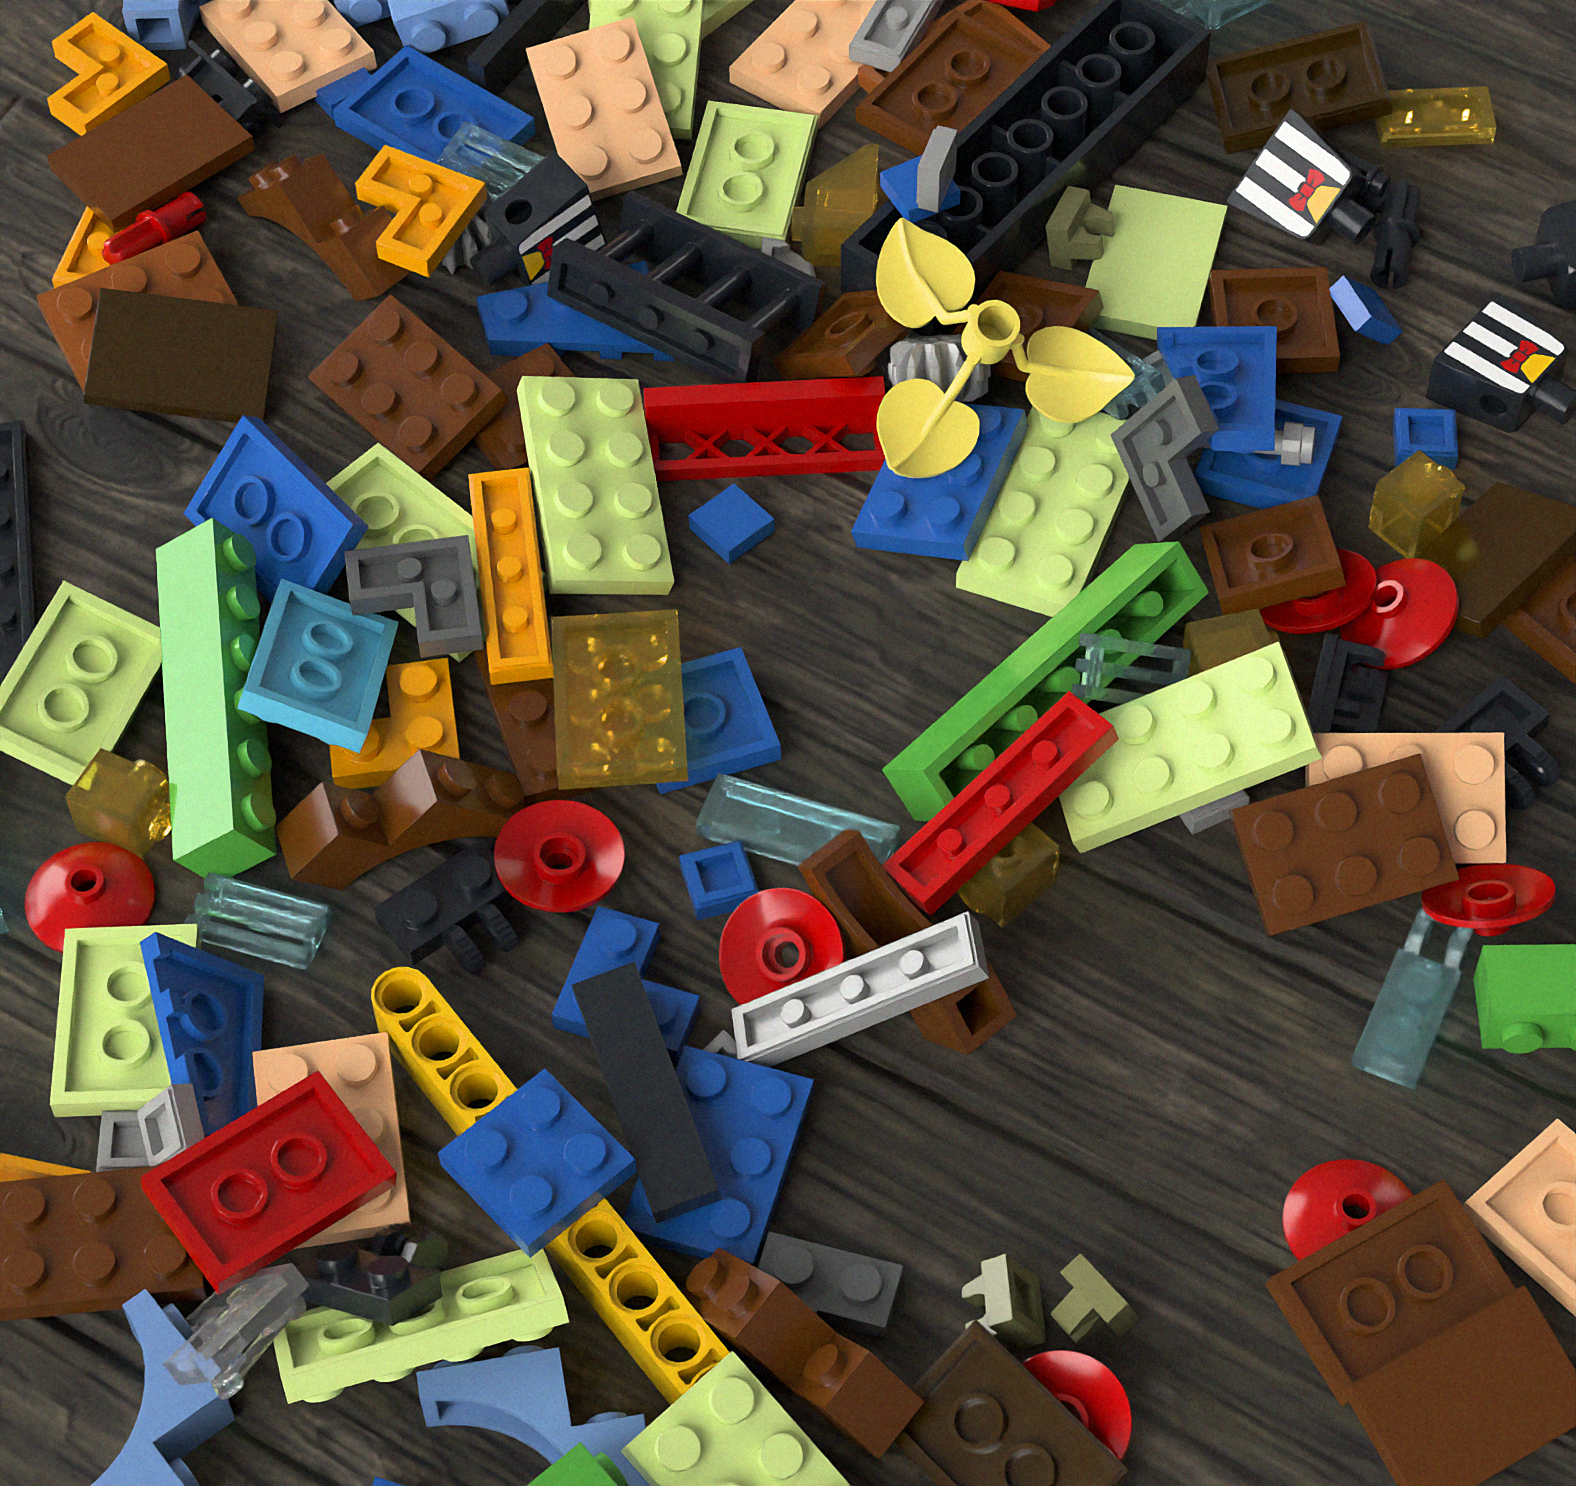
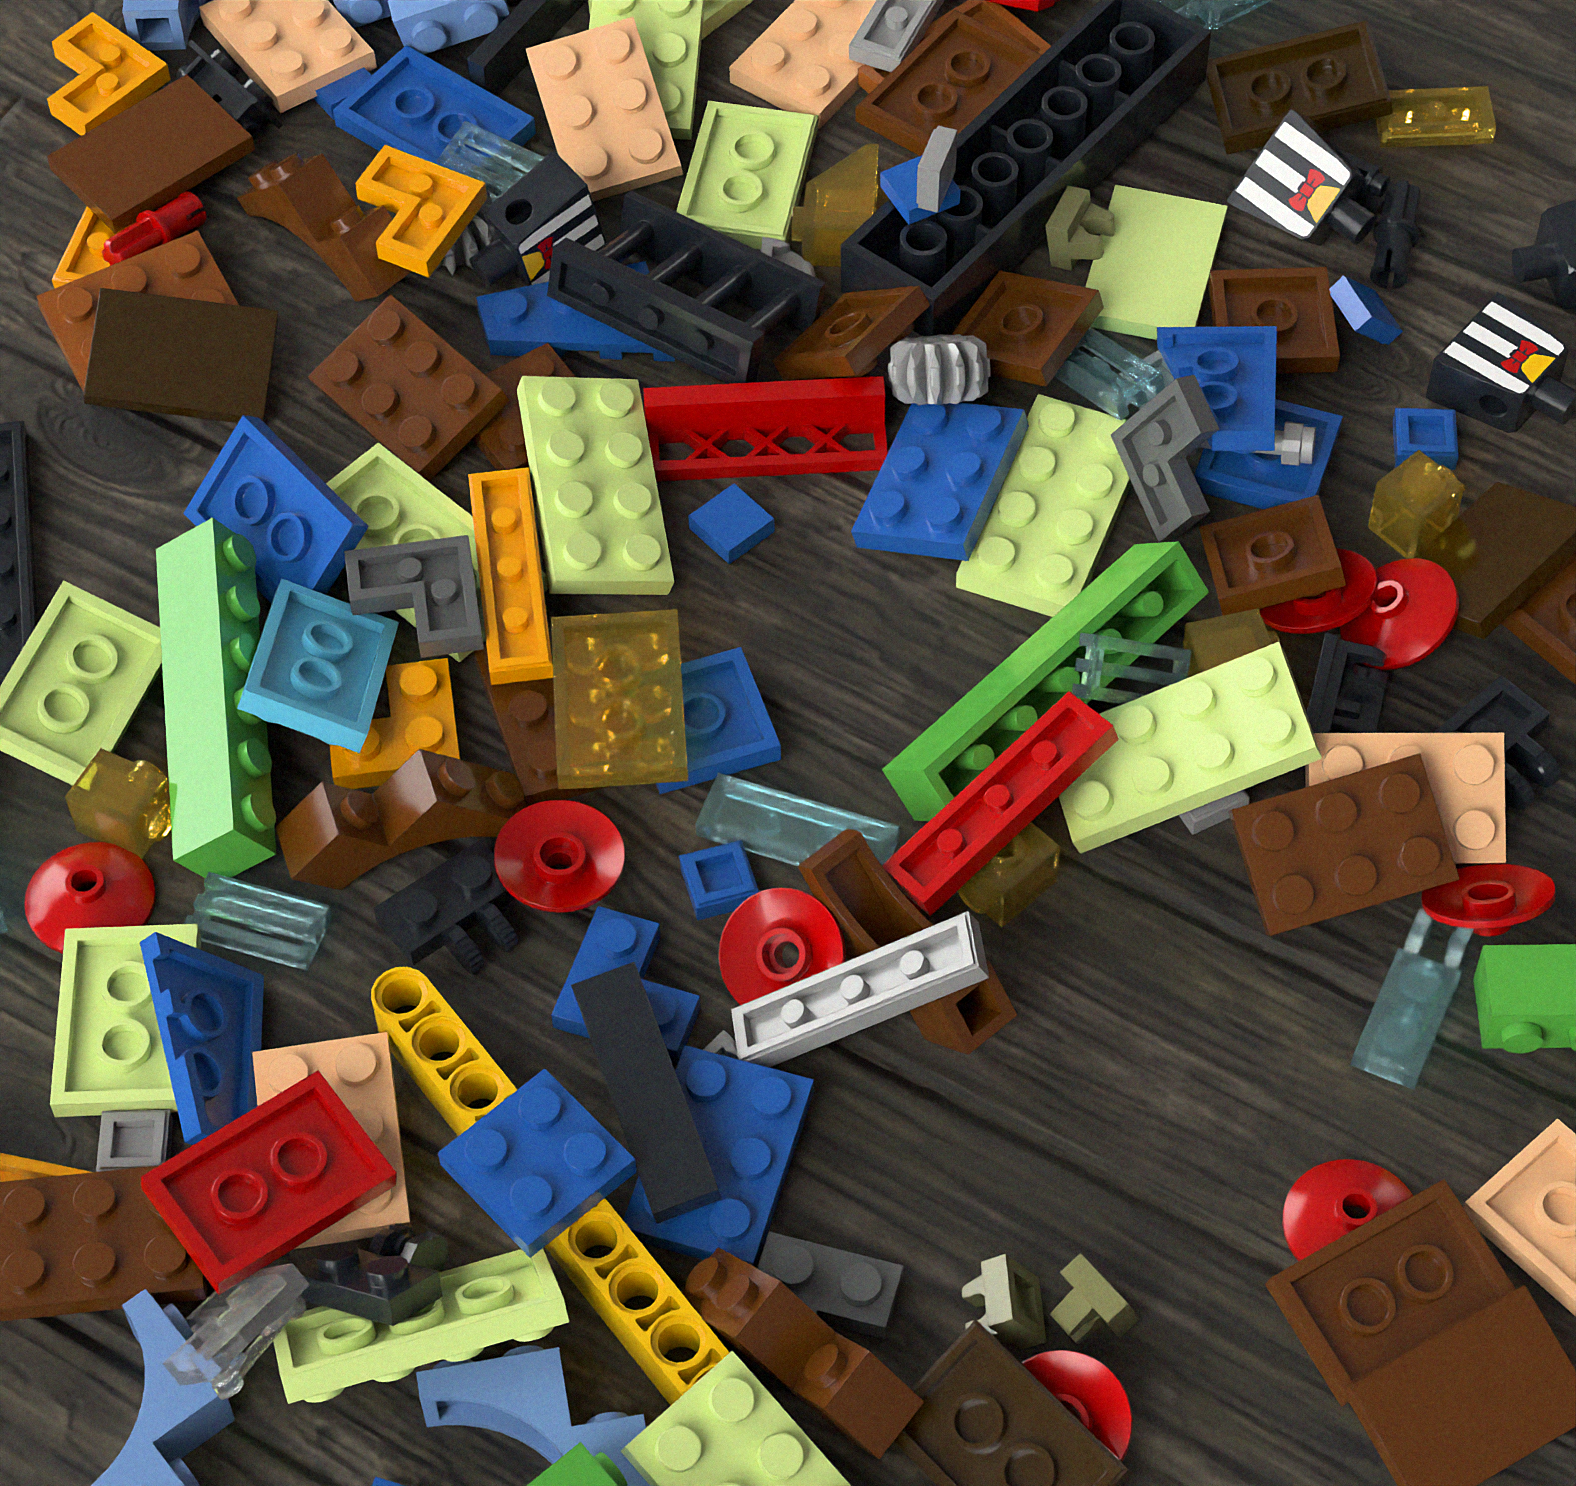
light grey tile [137,1083,205,1166] -> none
light yellow plant [876,218,1135,478] -> none

